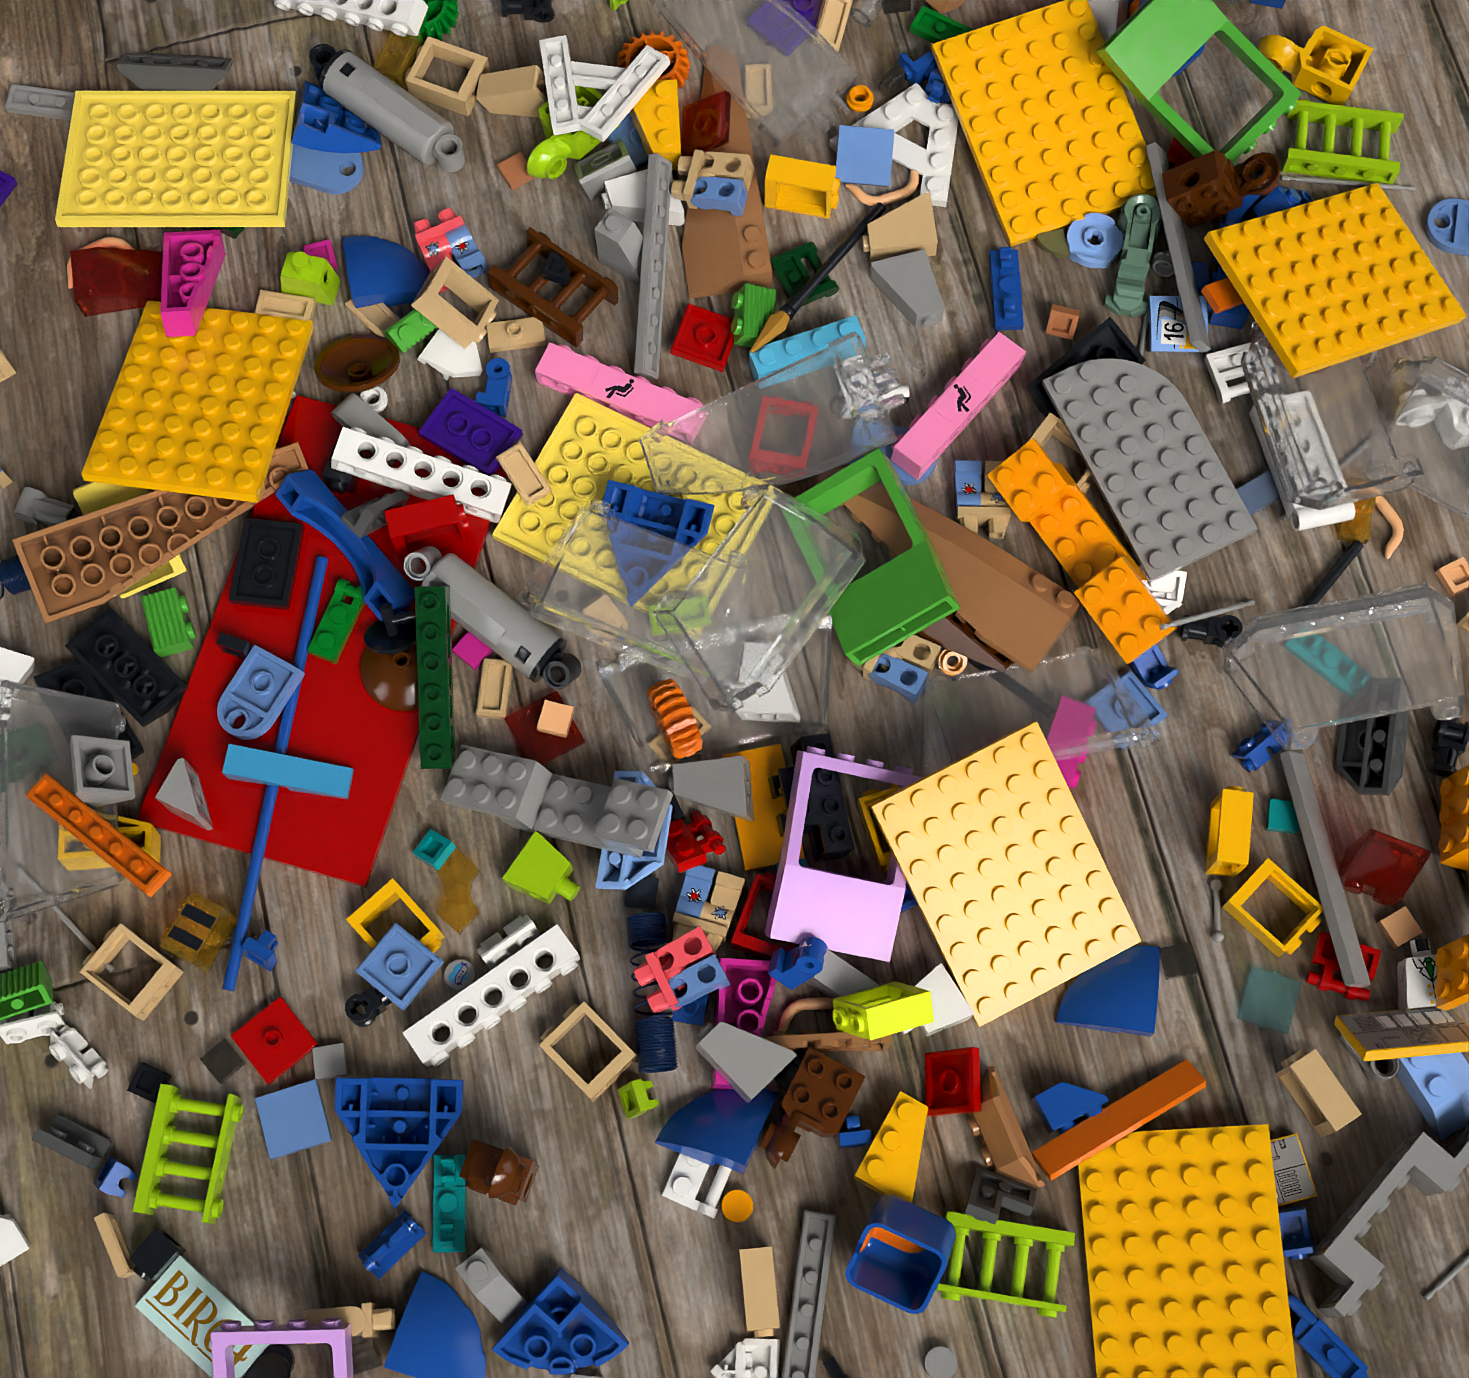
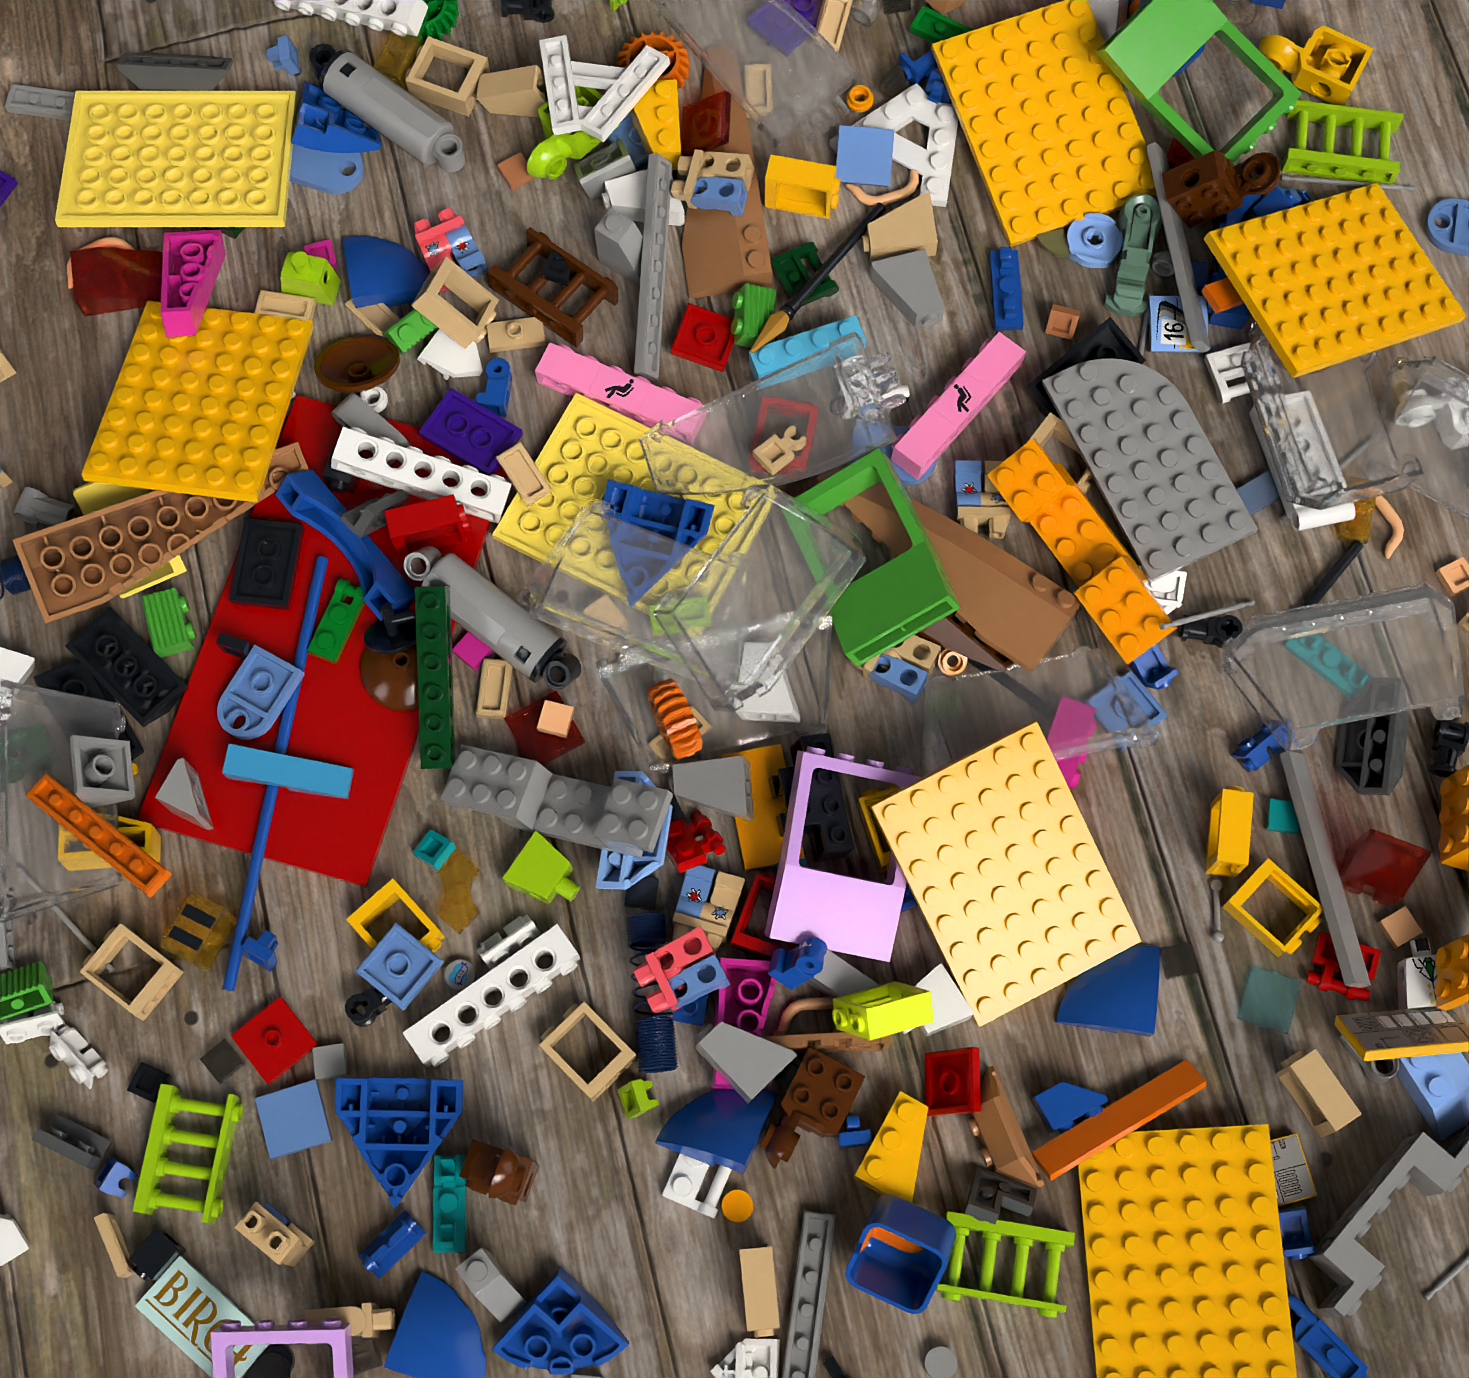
none -> tan hips [234,1202,315,1267]
none -> medium blue tile [266,35,300,75]
none -> tan plate [753,426,806,476]

